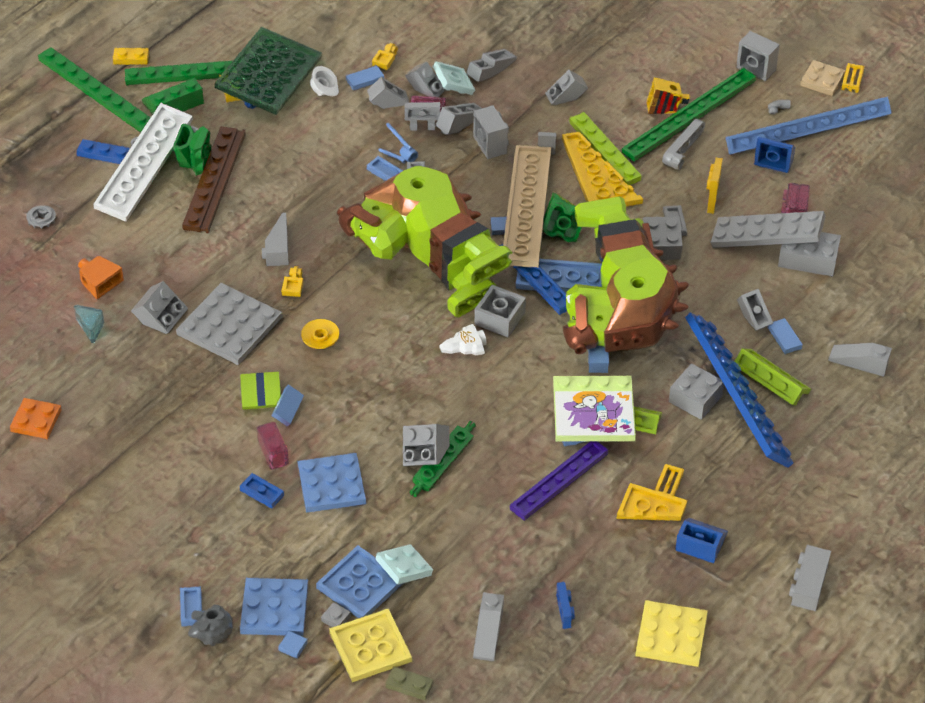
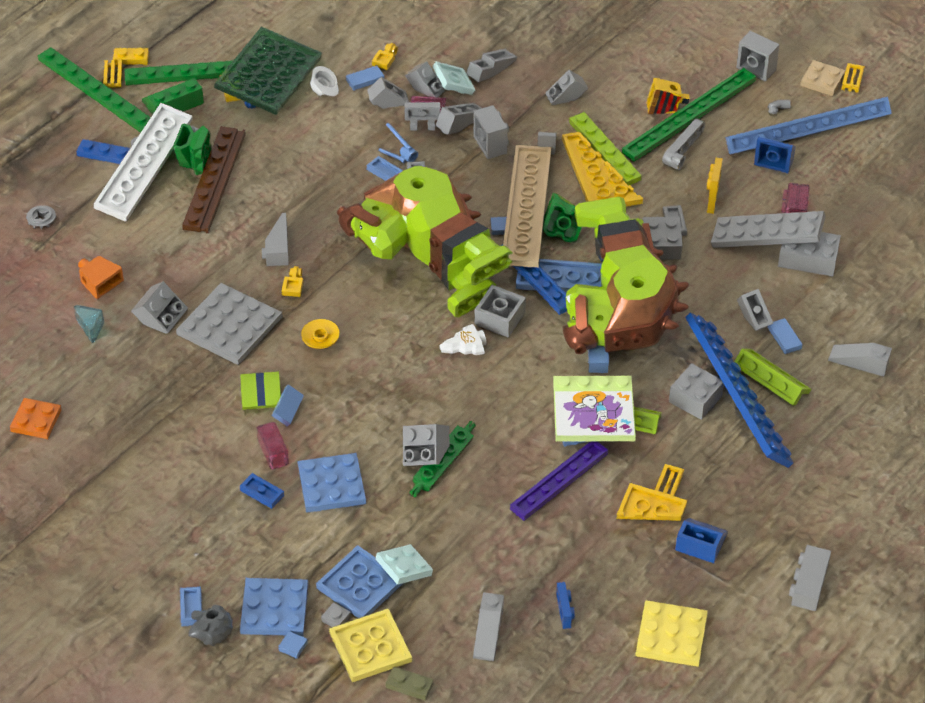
none -> yellow tile [103,60,122,88]

